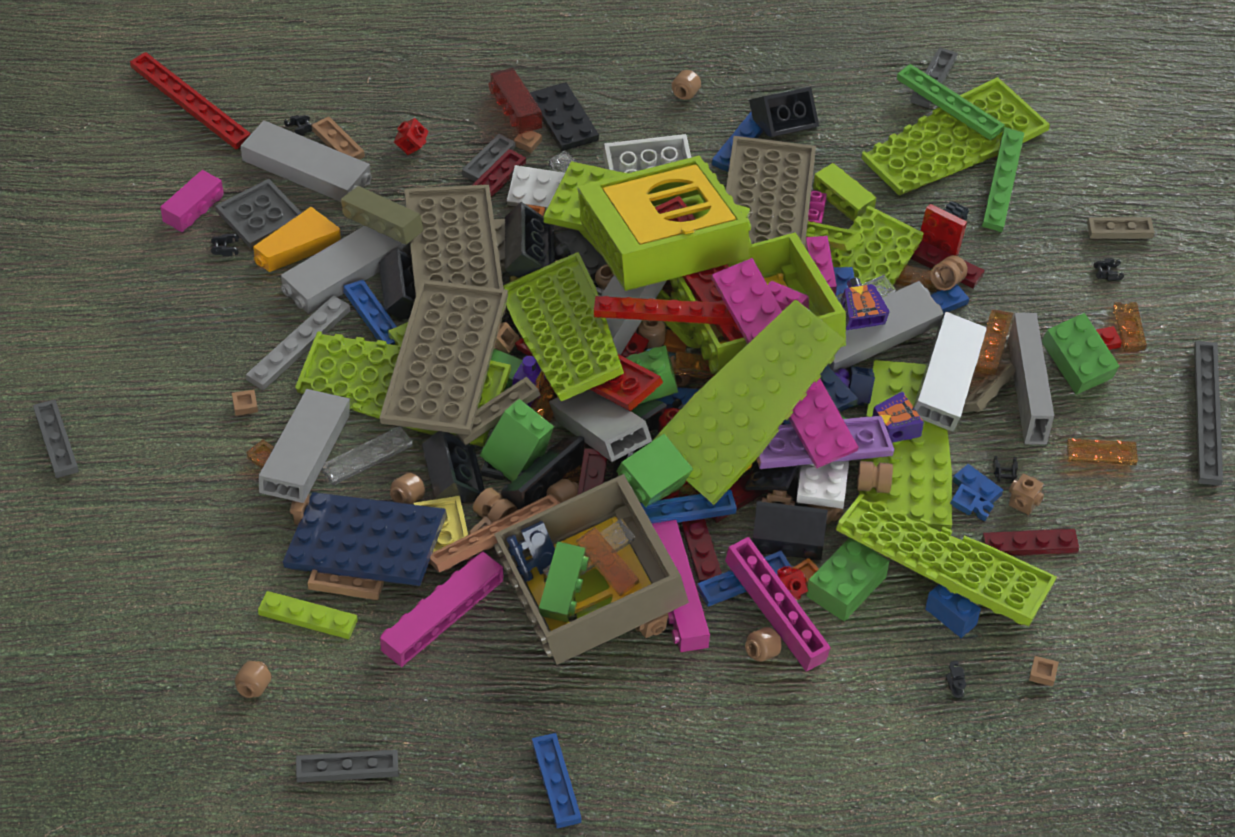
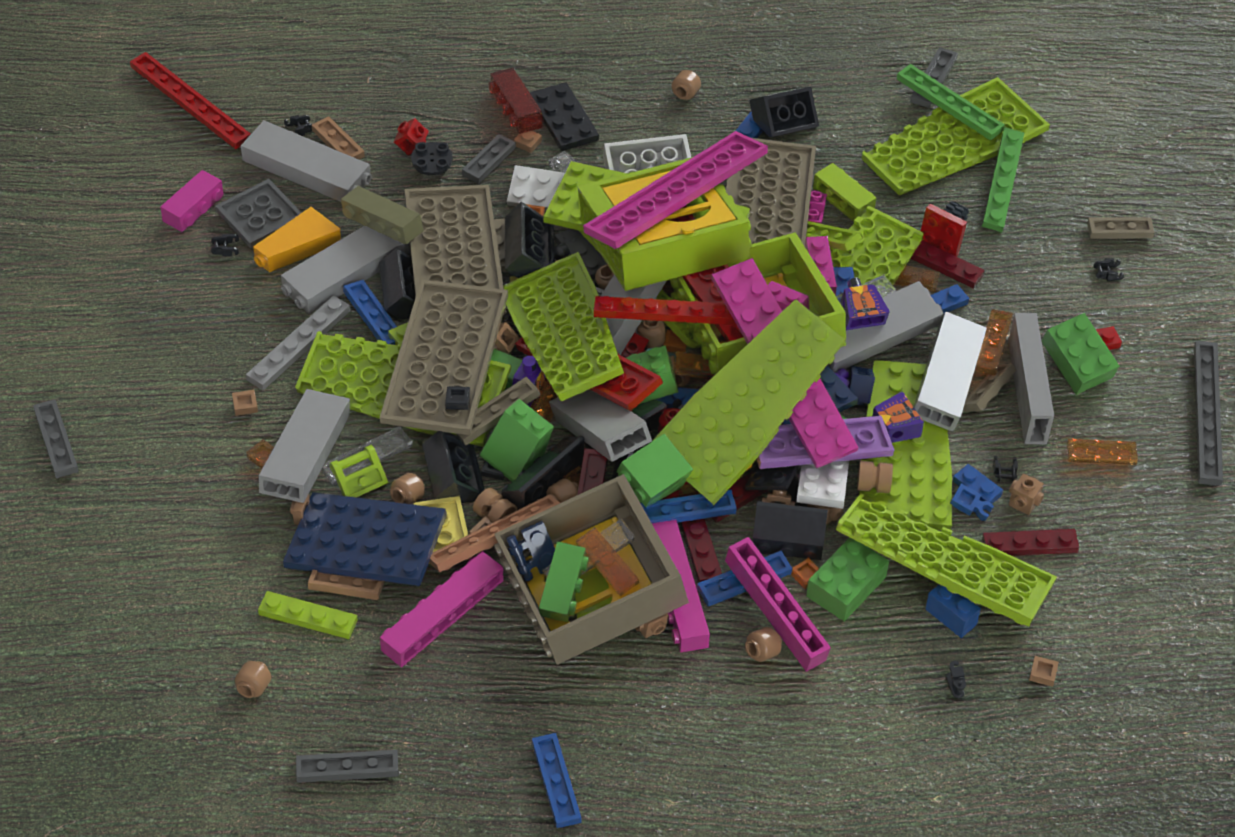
dark red plate [472,149,526,197] -> none
red brick [777,566,808,601] -> none
medium nougat wheel [930,255,967,290] -> none
clear orange plate [1113,302,1147,351] -> none
none -> lime plate [329,445,389,497]
none -> black plate [411,142,453,175]
none -> black tile [445,386,471,410]
none -> dark pink plate [583,131,768,249]

